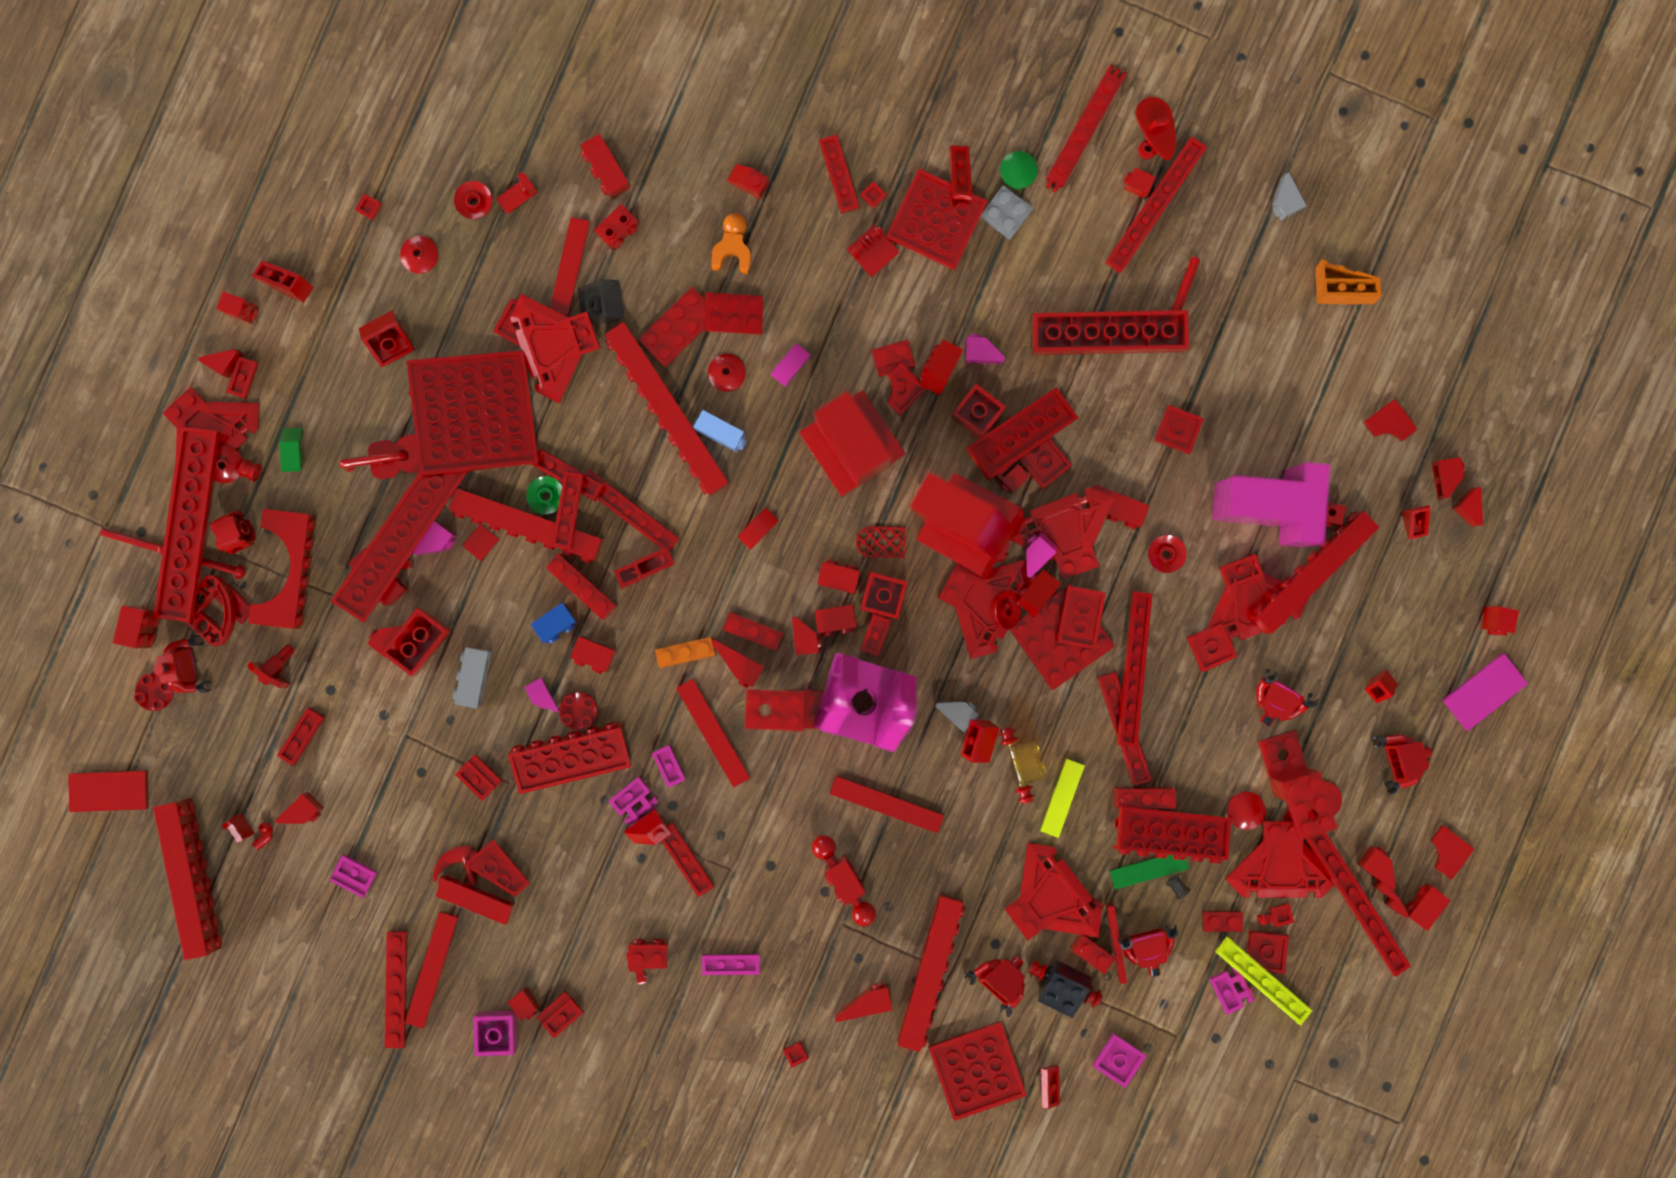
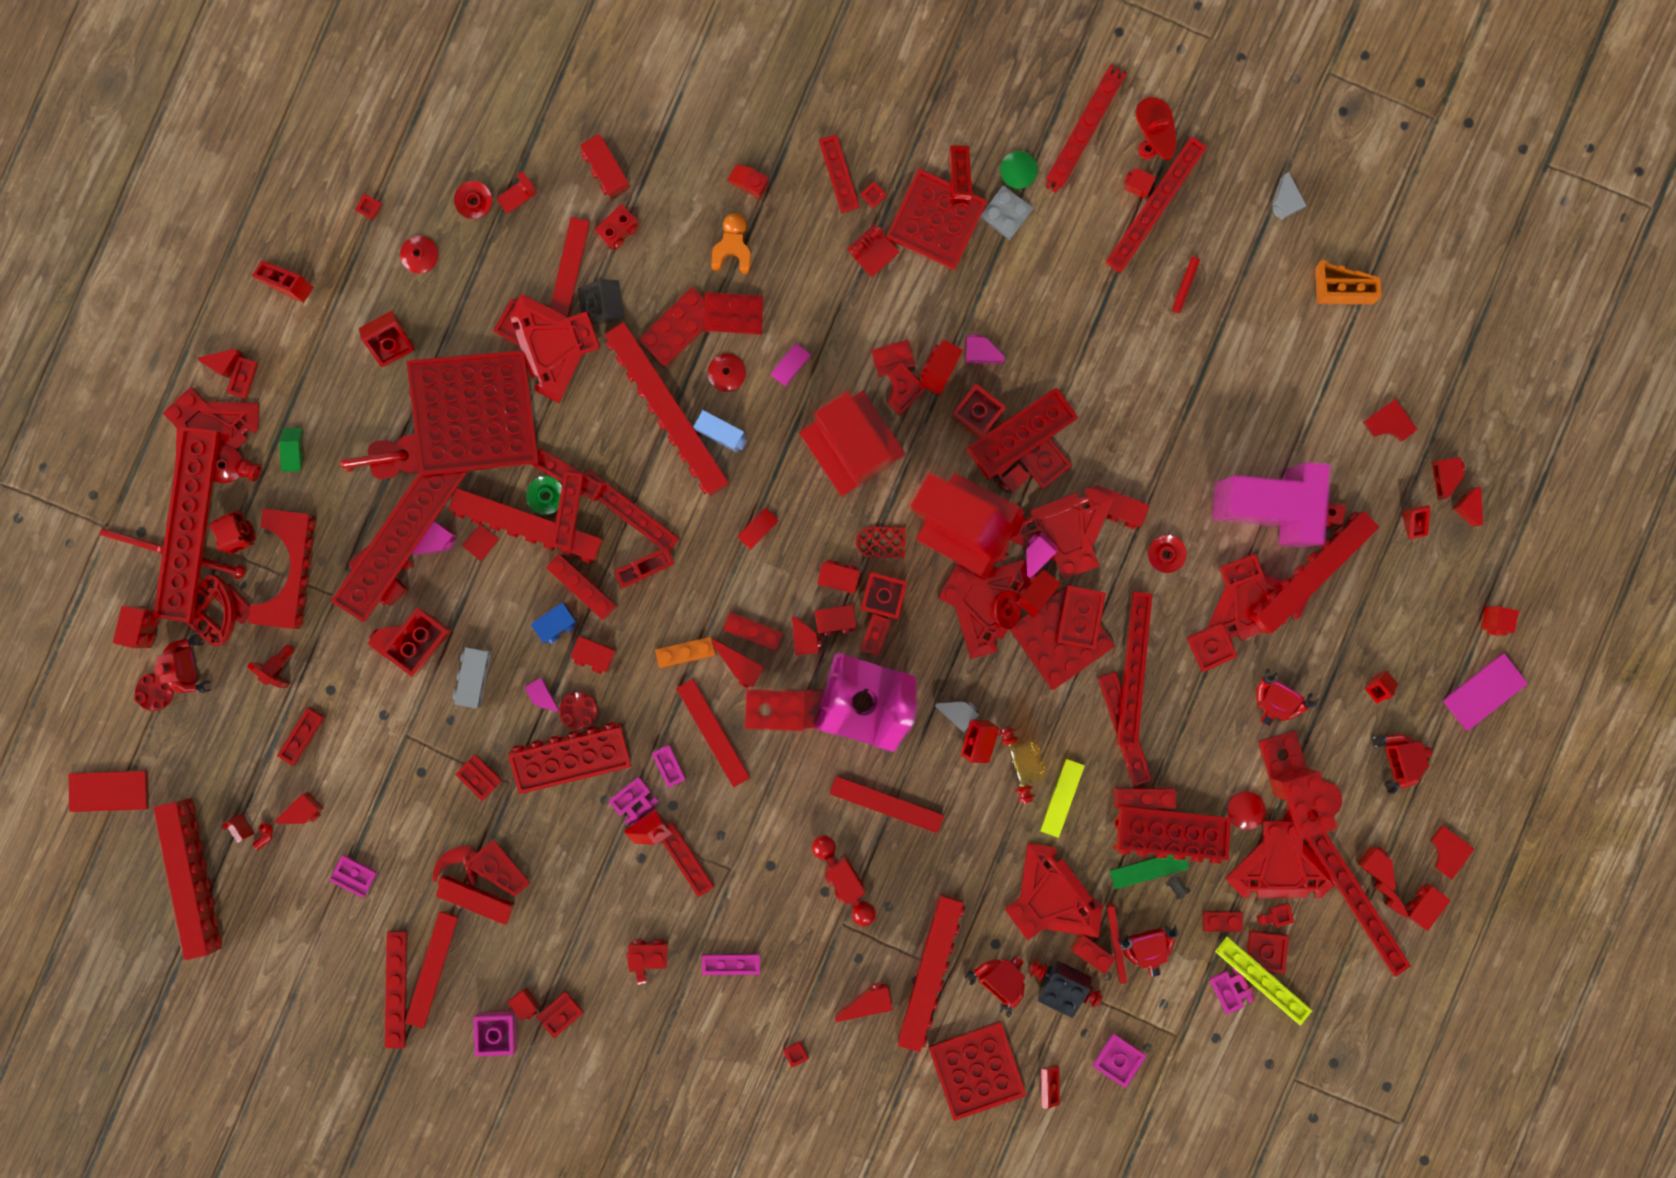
red piece [216,291,258,324] -> none
red brick [1031,310,1189,355] -> none
red plate [1153,405,1204,455] -> none

